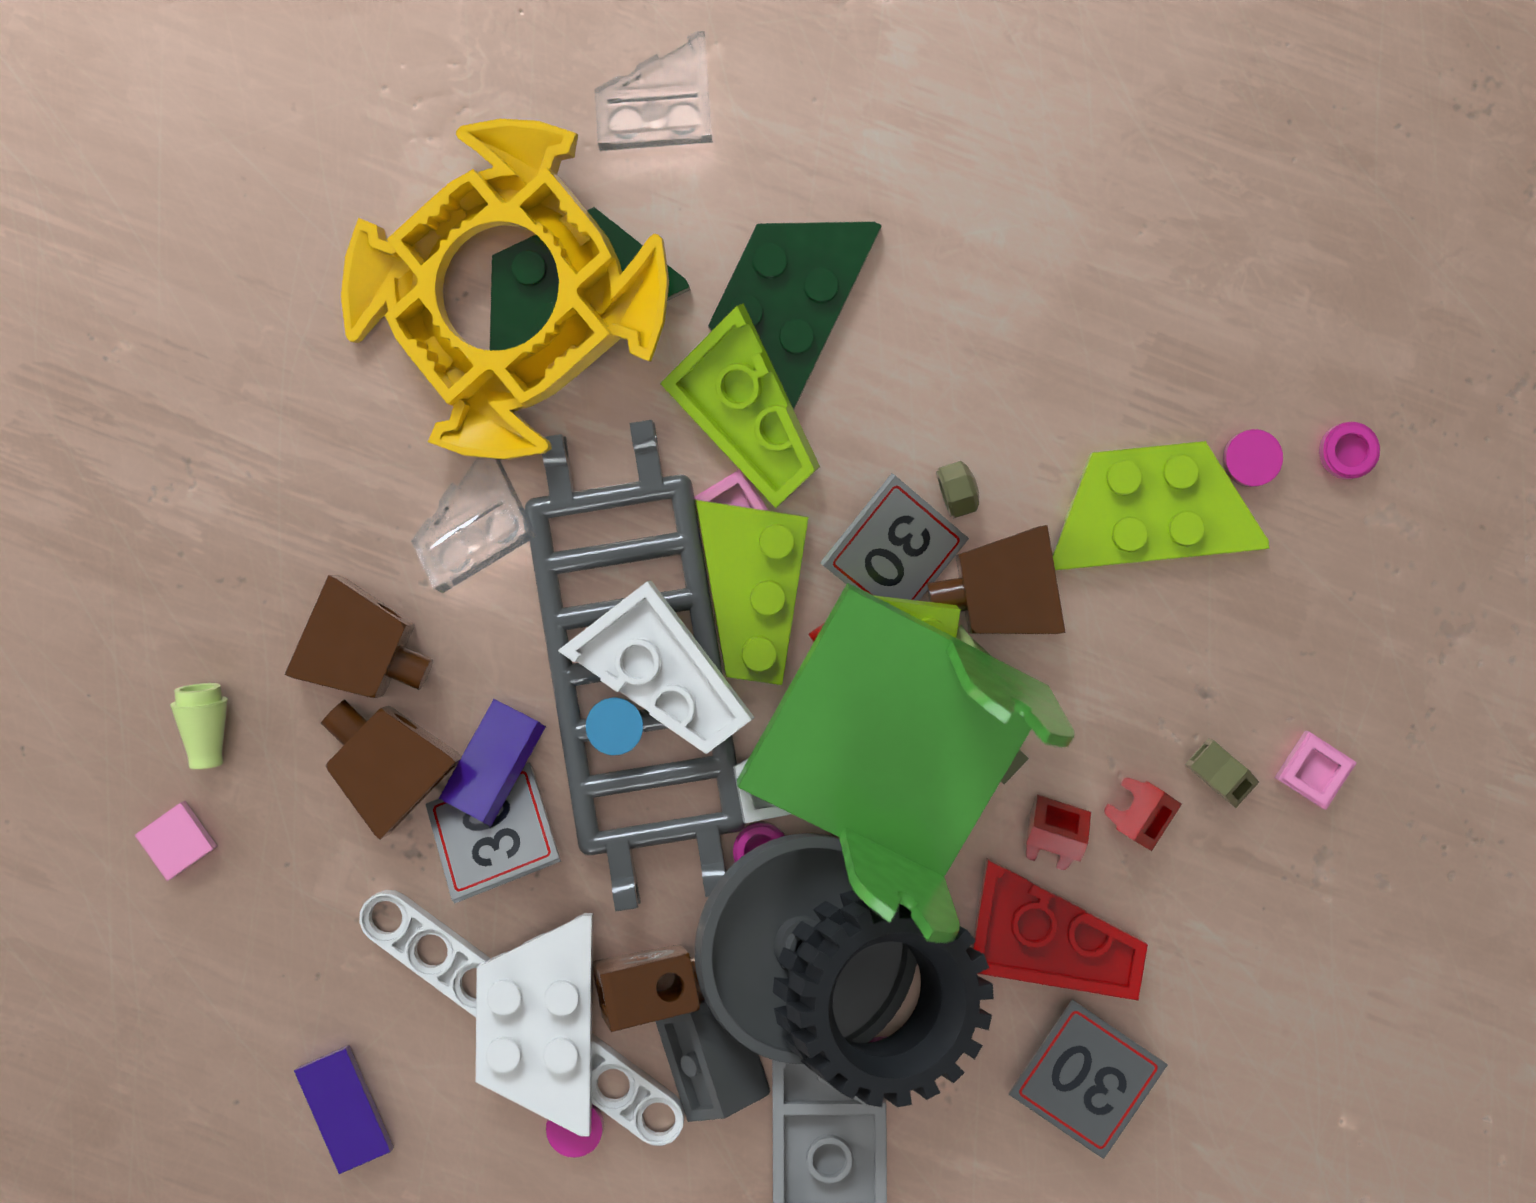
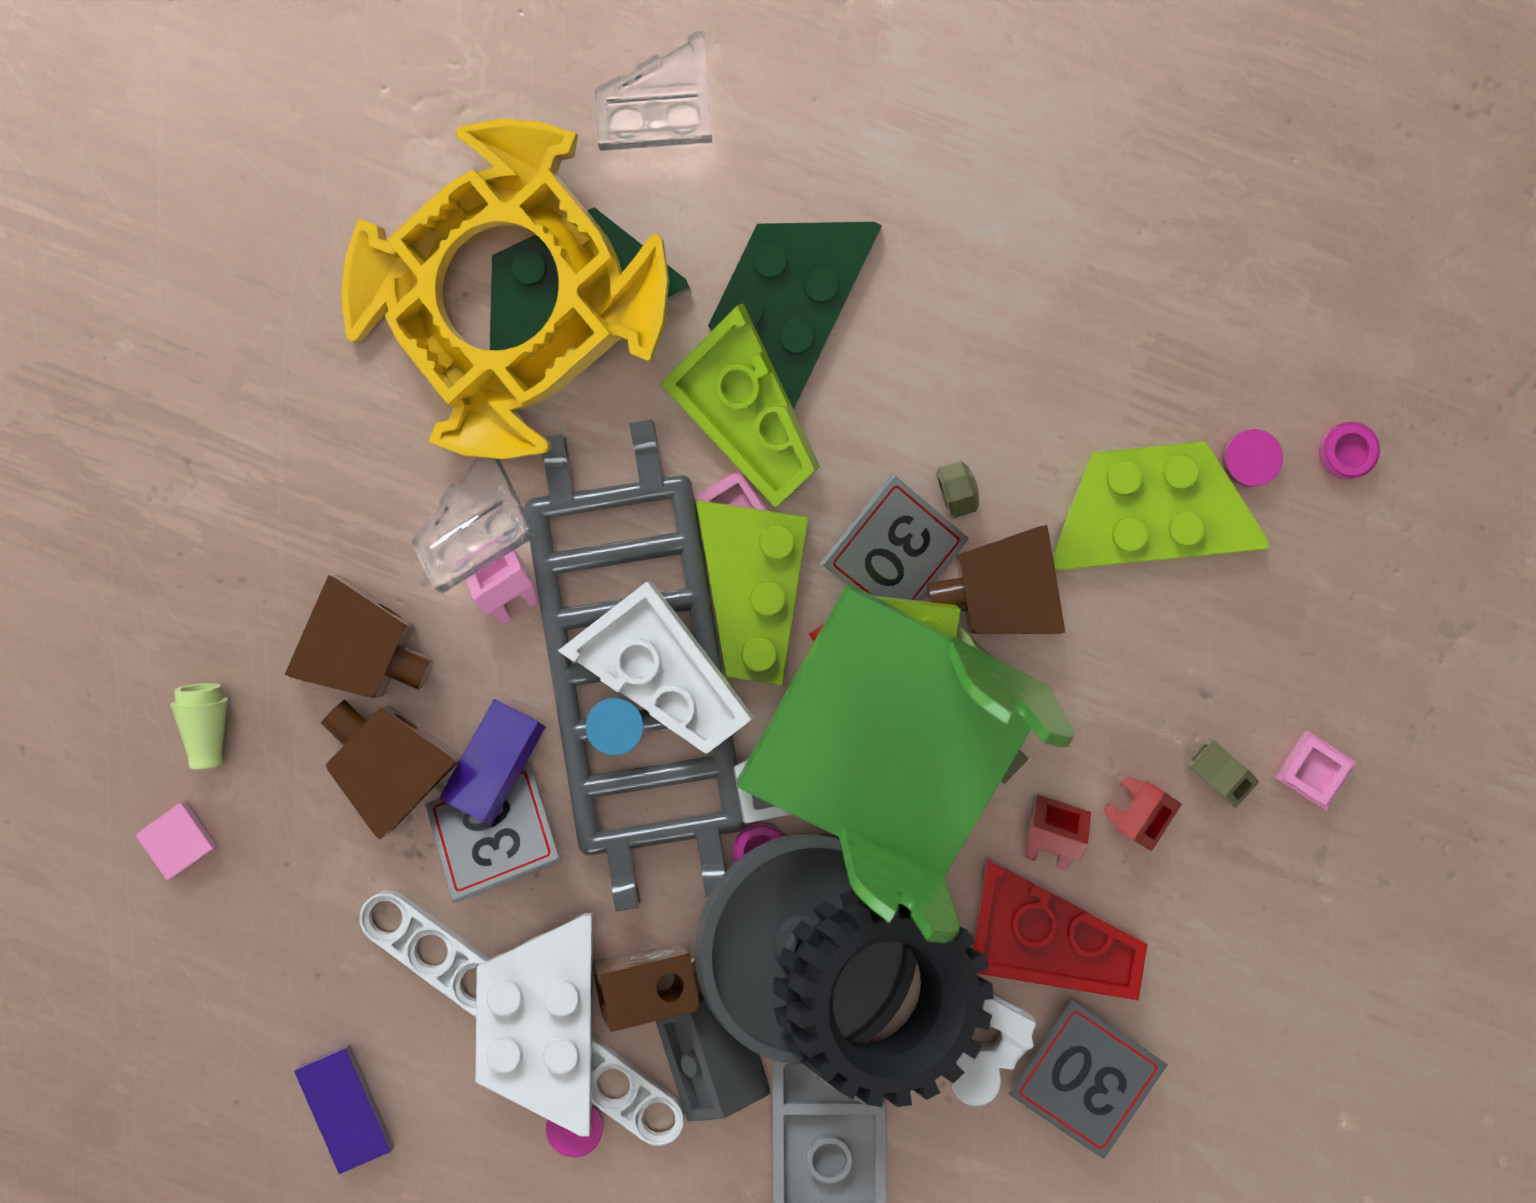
none -> bright pink tile [464,545,538,624]
none -> white leg [950,994,1037,1106]

